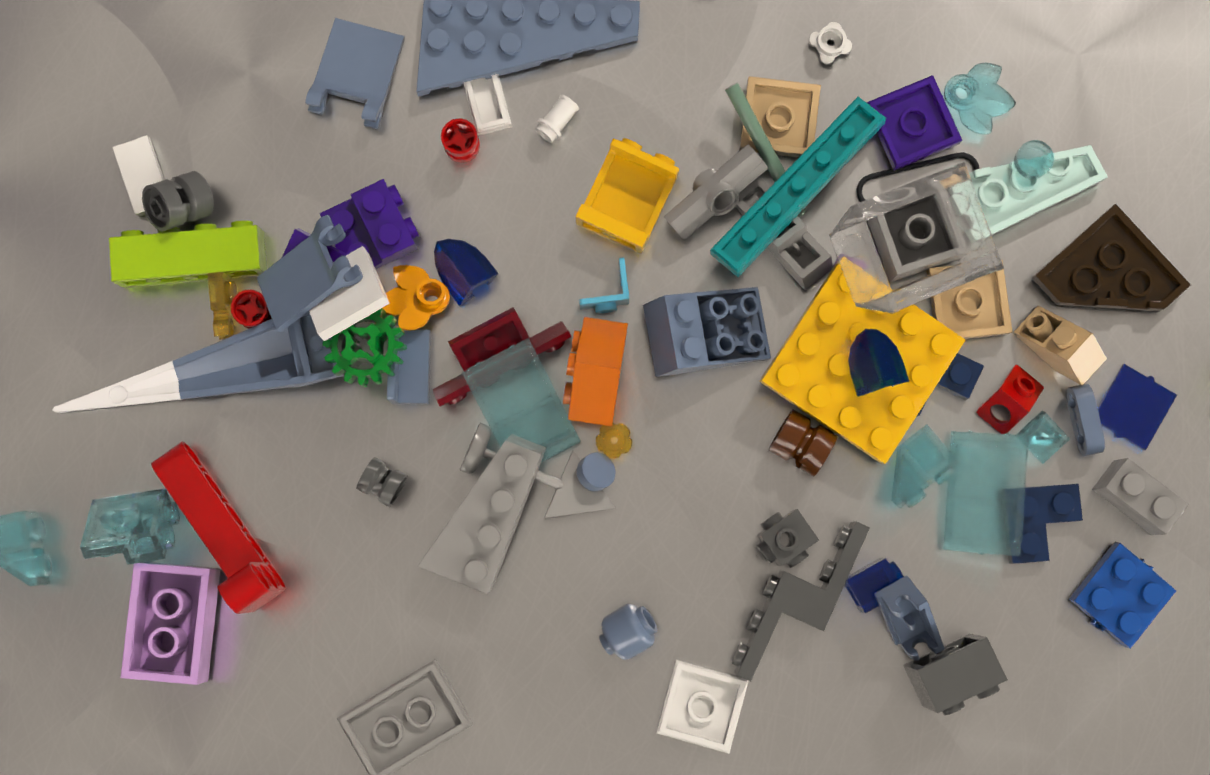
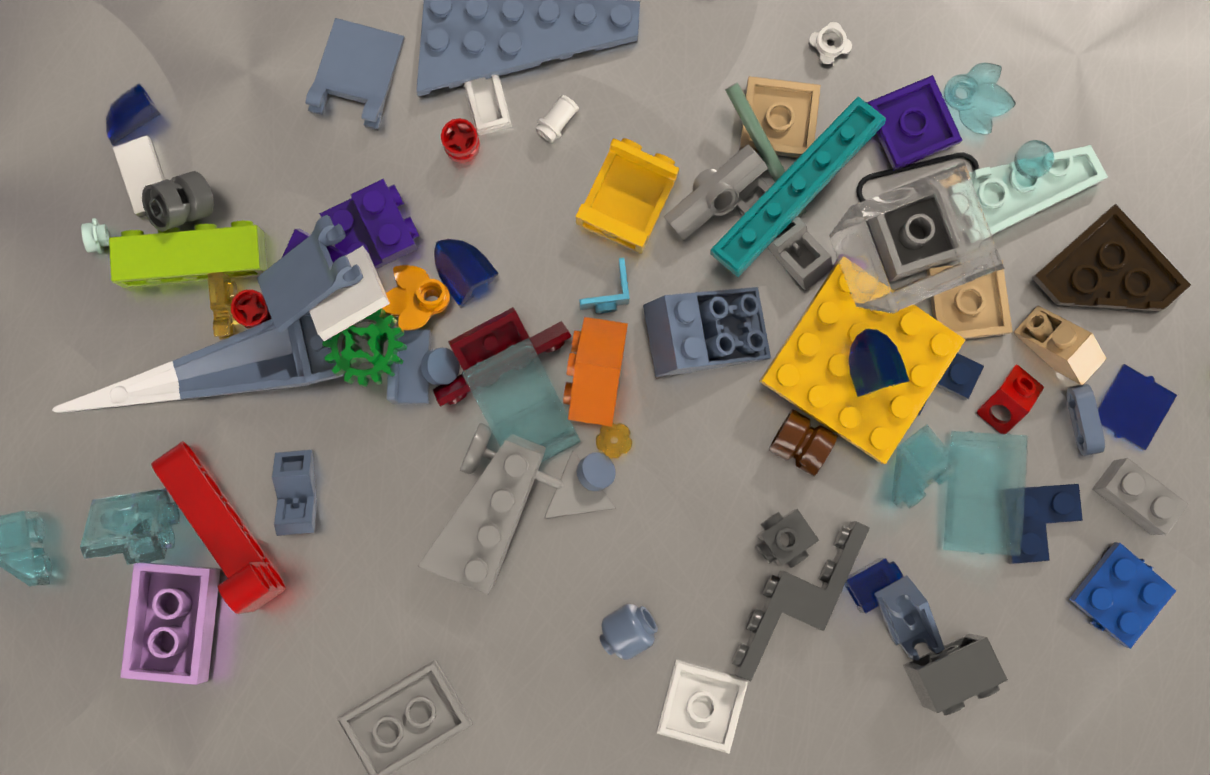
dark grey wheel [356,457,408,507] -> none
clear light blue tile [1015,410,1070,464] -> none
none -> light aqua plate [81,218,110,254]
none -> clear blue brick [106,83,161,145]
none -> sand blue slope [272,450,317,536]
none -> sand blue tile [421,347,459,385]

